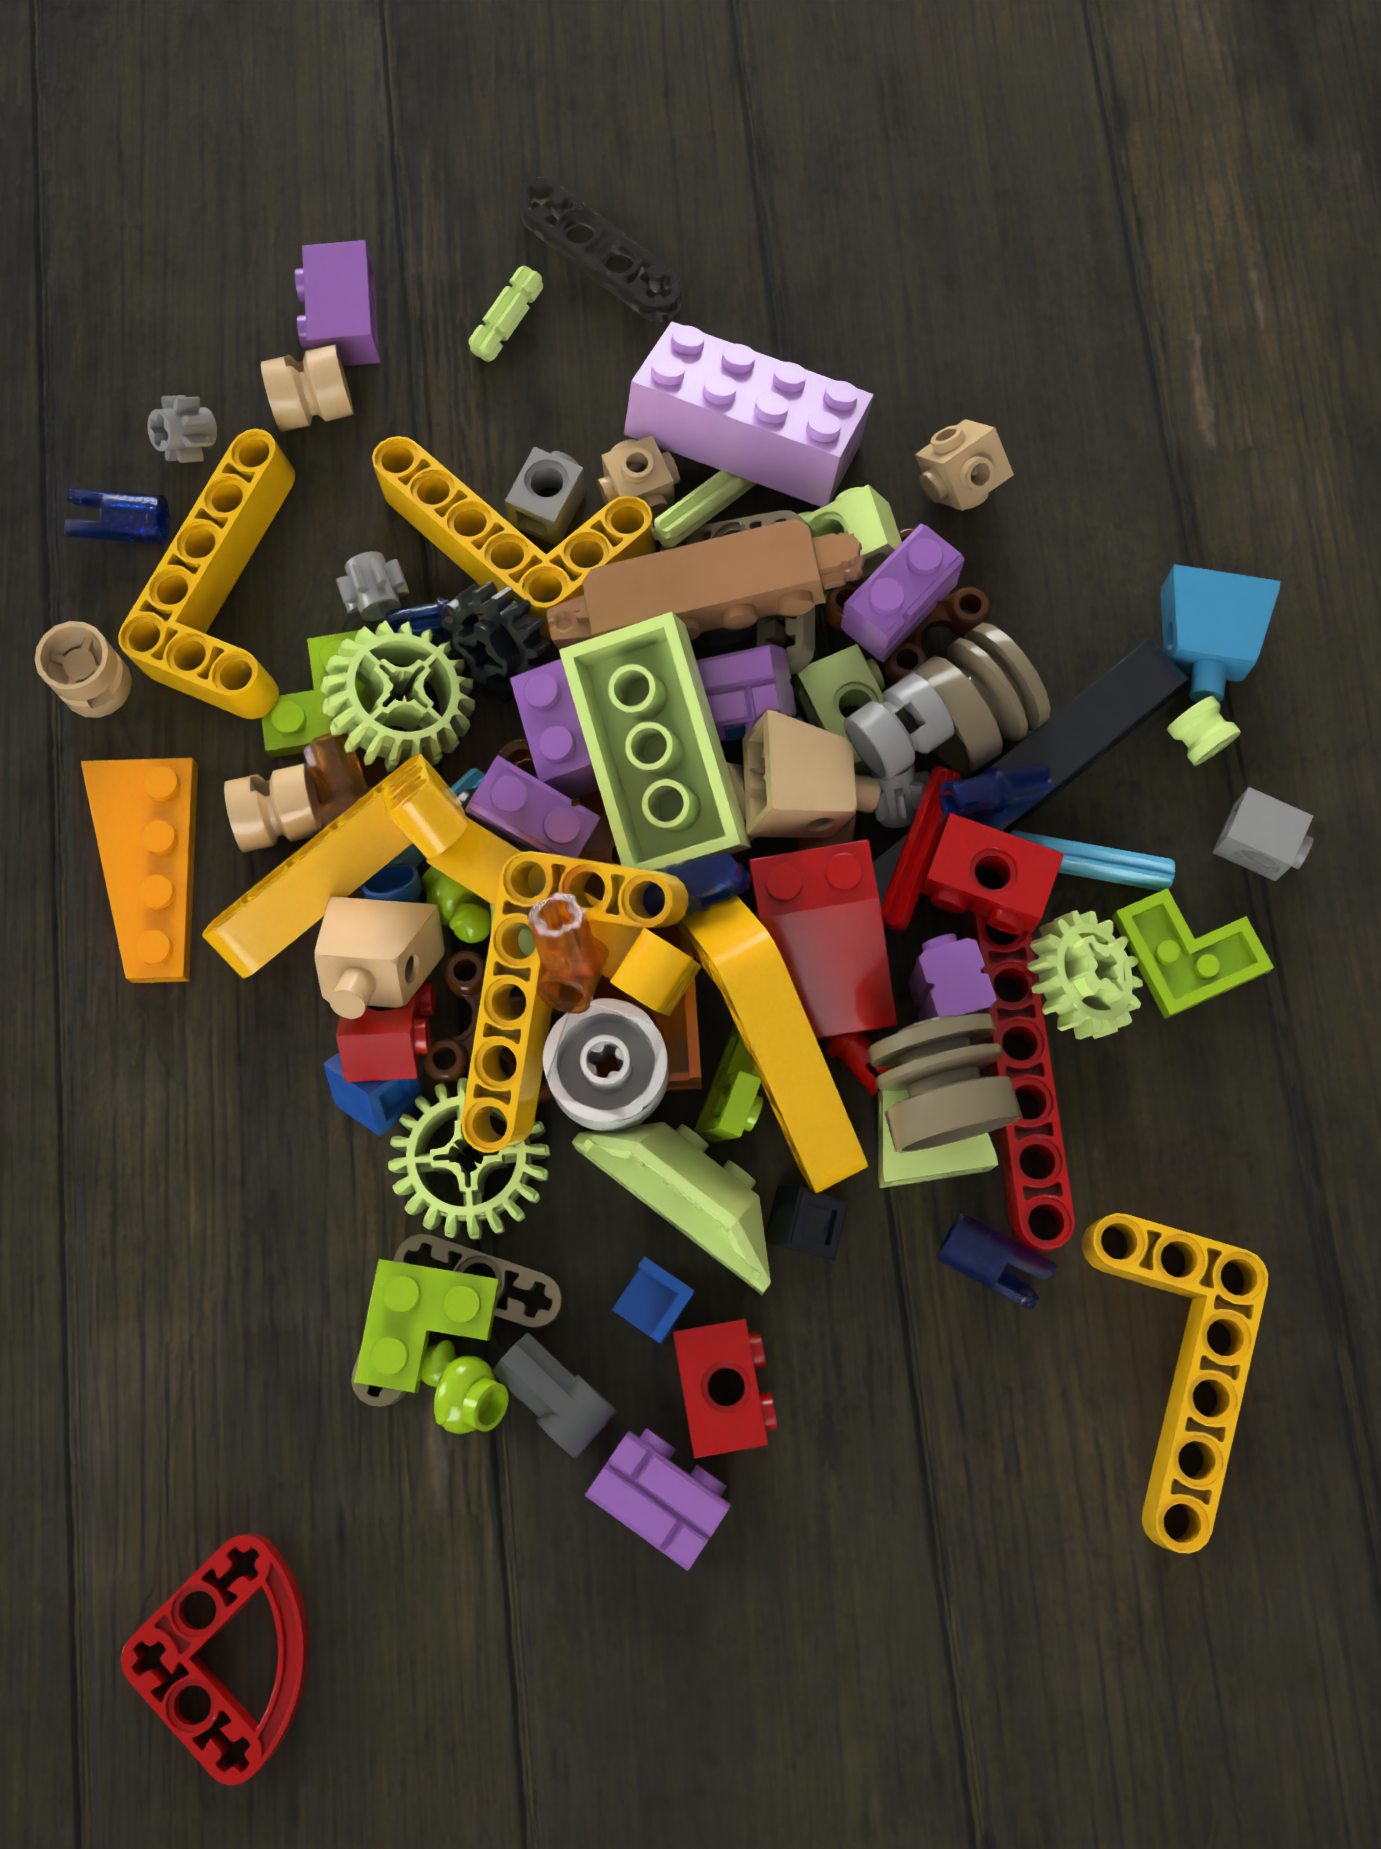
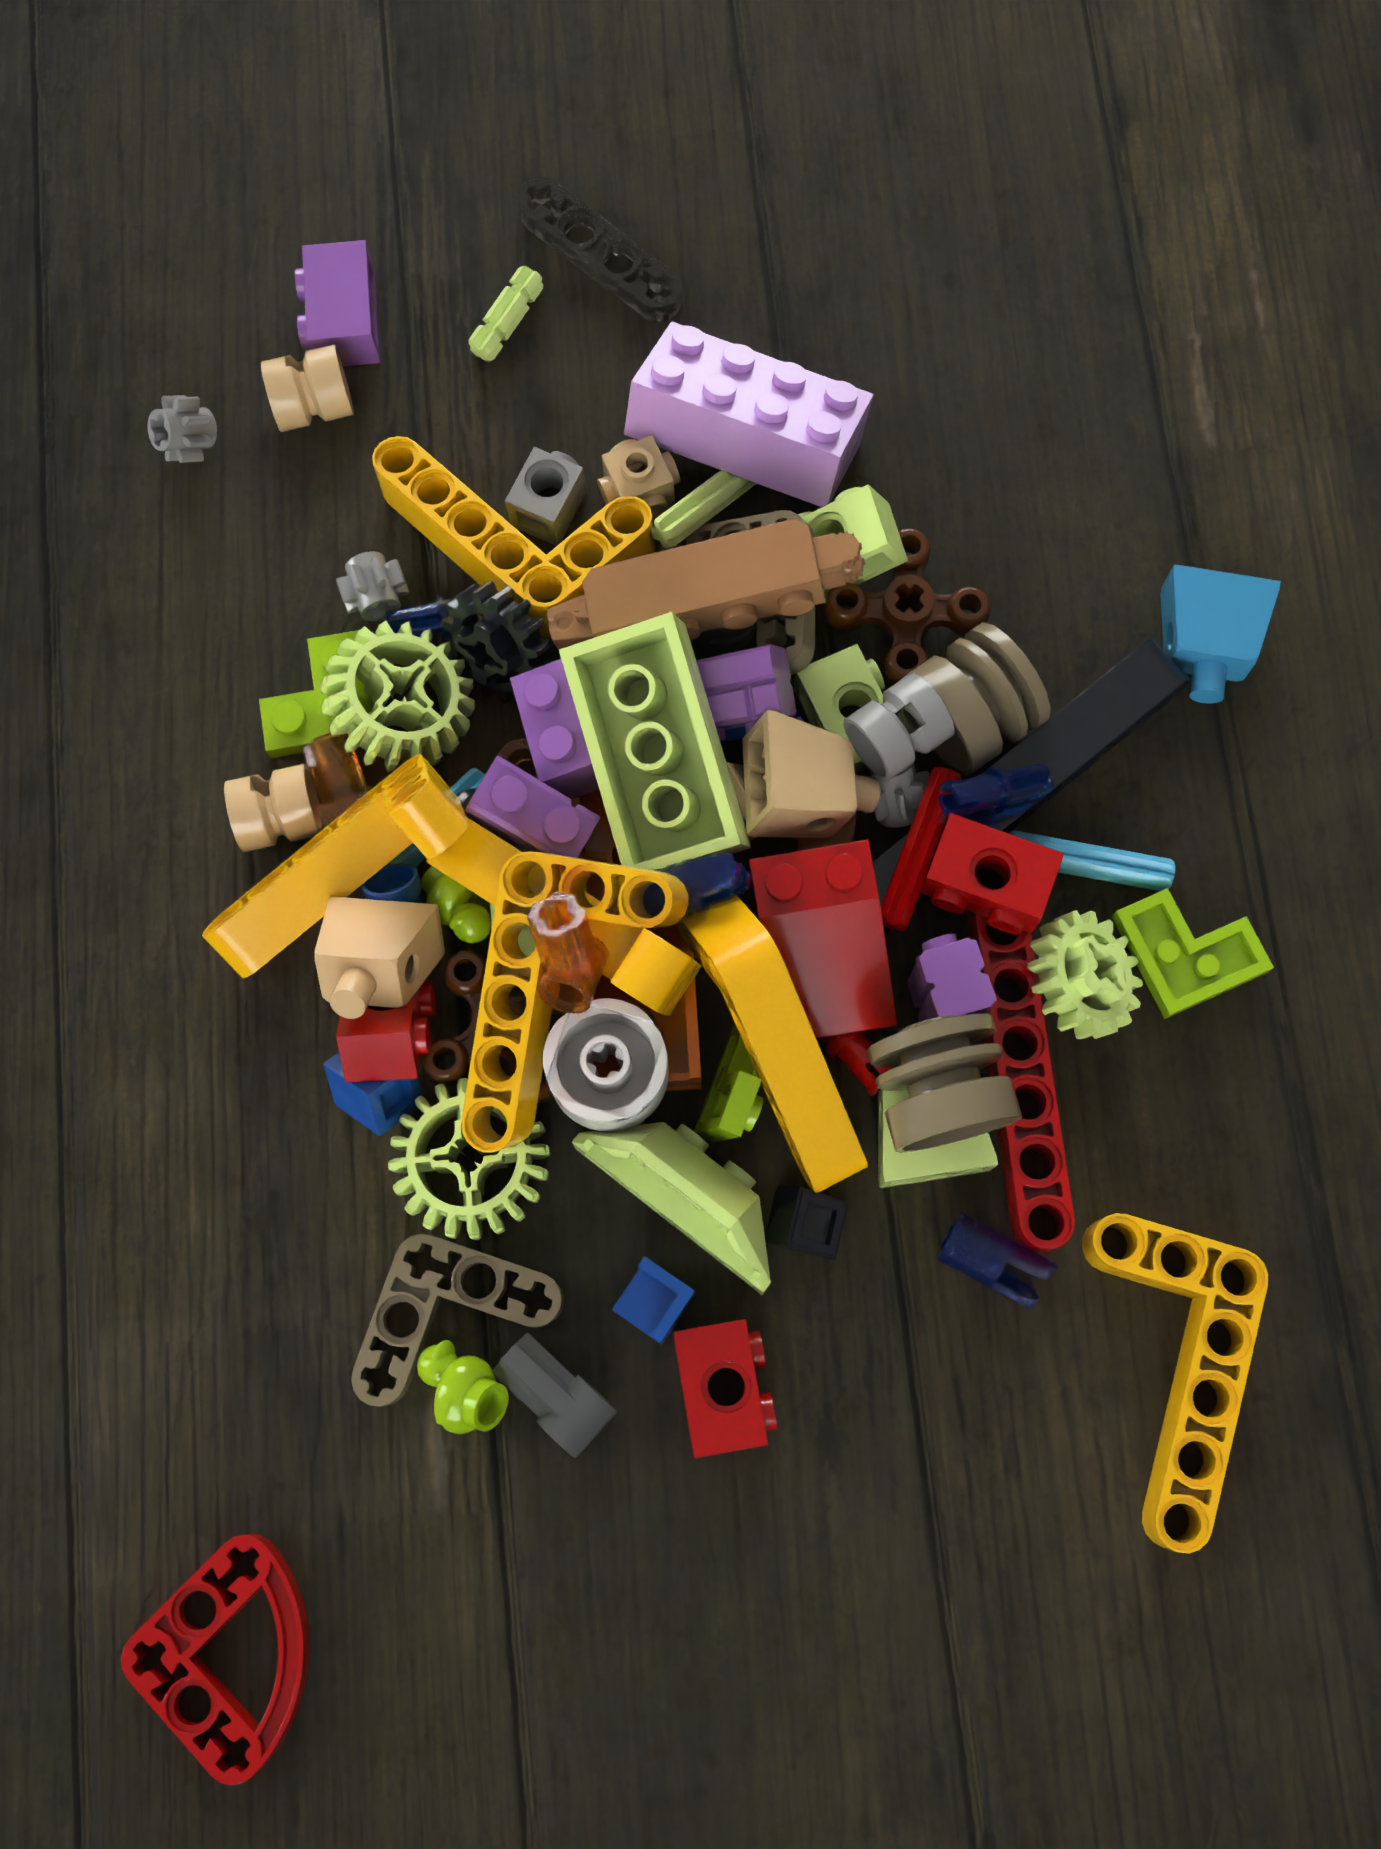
tan wheel [34,621,132,718] -> none
clear blue hinge [63,488,170,545] -> none
light orange wing [81,758,198,983] -> none
yellow beam [118,429,295,720] -> none
lime plate [354,1259,501,1393] -> none
medium lavender brick [585,1428,731,1571] -> none
medium lavender brick [841,524,965,662] -> none
tan brick [915,419,1014,511] -> none
yellowish green wheel [1167,696,1241,766] -> none
light grey brick [1212,787,1314,881] -> none

